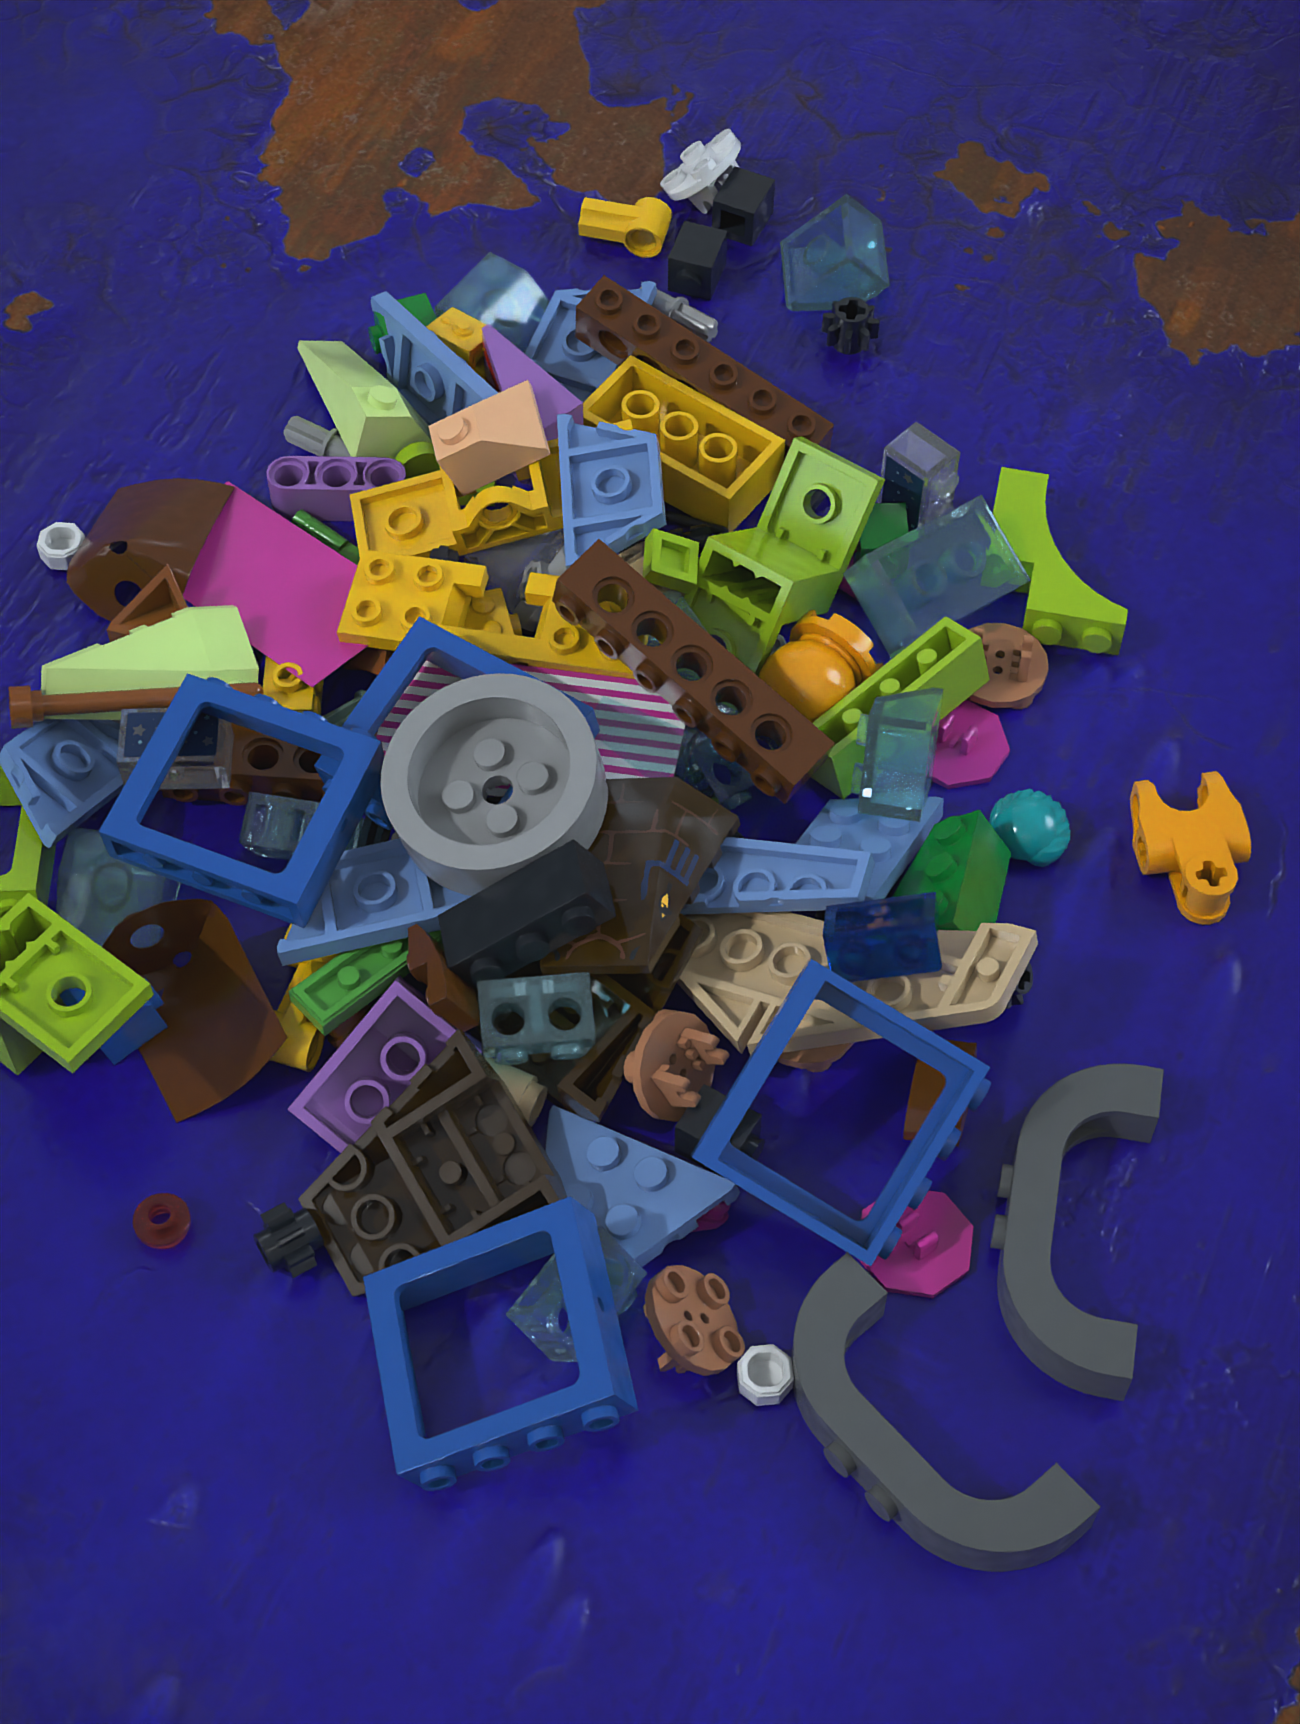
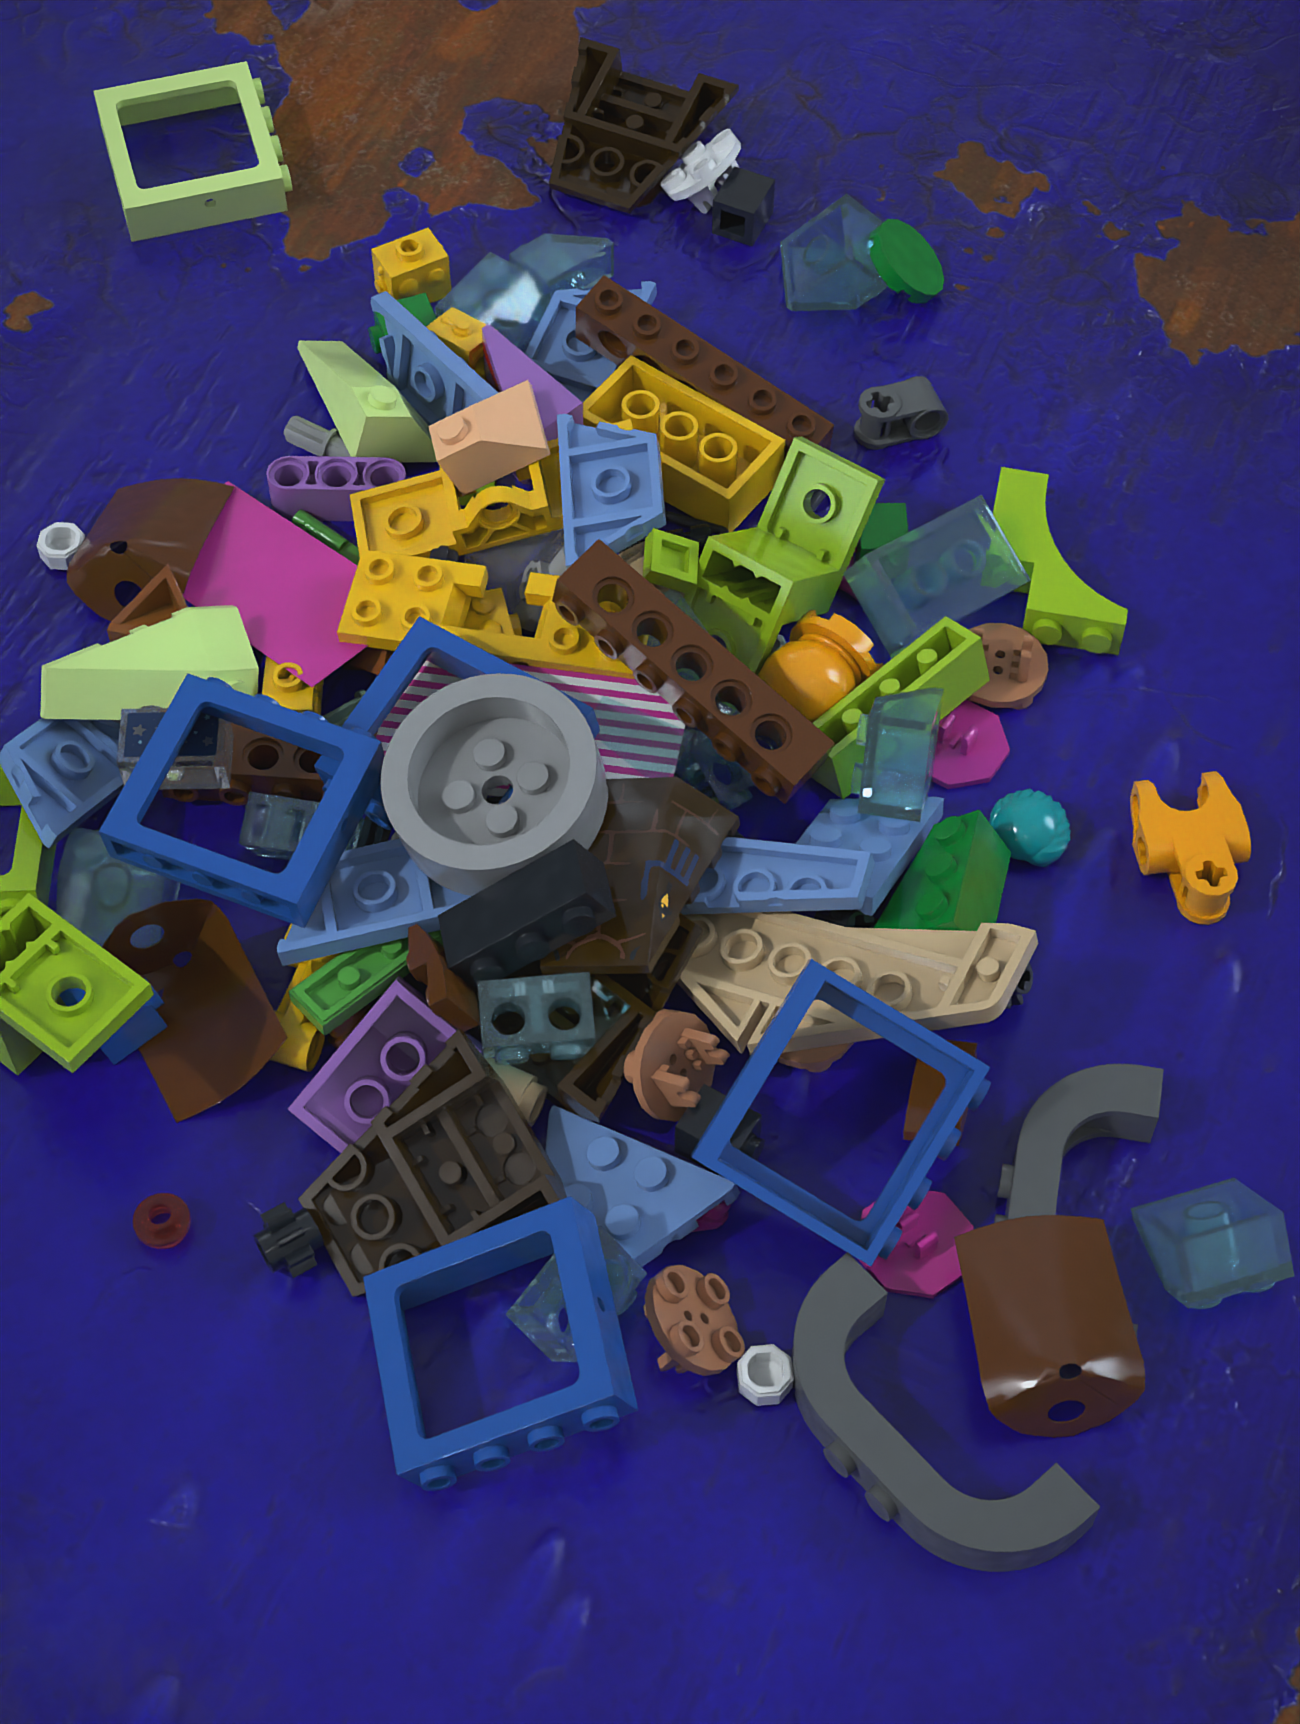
dark orange piece [8,682,264,729] -> none
lime tile [395,441,440,479] -> none
yellow piece [578,197,673,258] -> none
light grey axle [639,286,718,343] -> none
black brick [668,221,727,301] -> none
black gear [822,297,880,355] -> none
clear blue bracket [822,892,942,982] -> none
clear brick [878,422,961,542] -> none
none -> yellowish green piece [93,61,293,242]
none -> yellow head [371,227,452,303]
none -> clear light blue slope [509,234,614,316]
none -> dark brown wedge [549,37,739,214]
none -> dark grey piece [853,376,949,450]
none -> green tile [869,219,944,304]
none -> reddish brown piece [954,1215,1145,1438]
none -> clear light blue slope [1131,1178,1294,1309]

